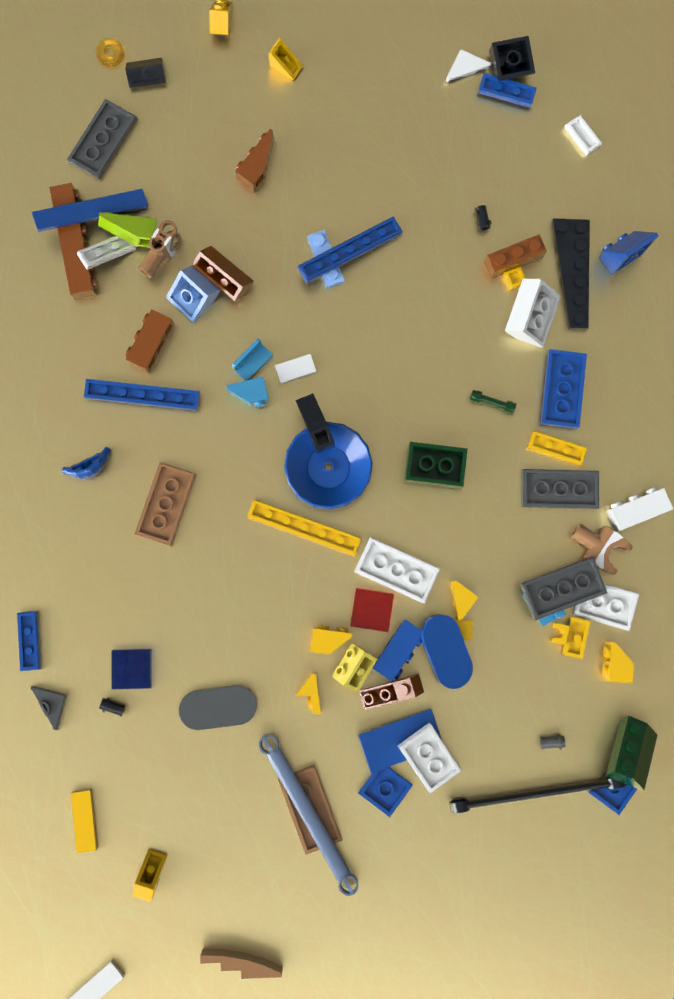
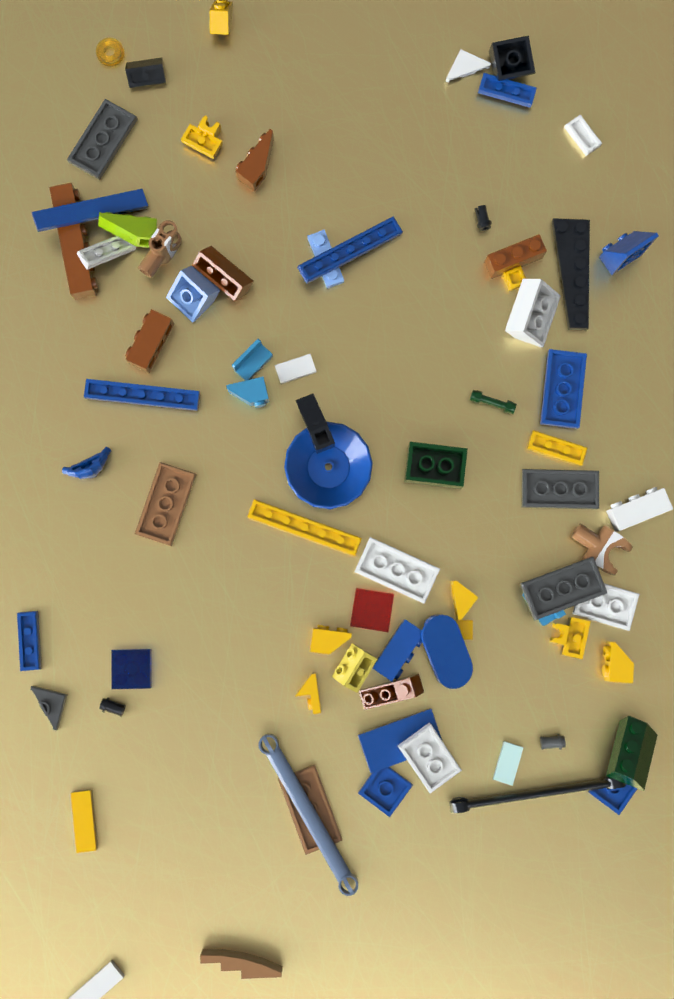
yellow slope [132,849,167,902] -> none
dark grey tile [179,685,257,730] -> none
yellow slope [269,38,304,80] -> none
none -> yellow plate [181,116,223,159]
none -> light aqua tile [493,741,523,786]

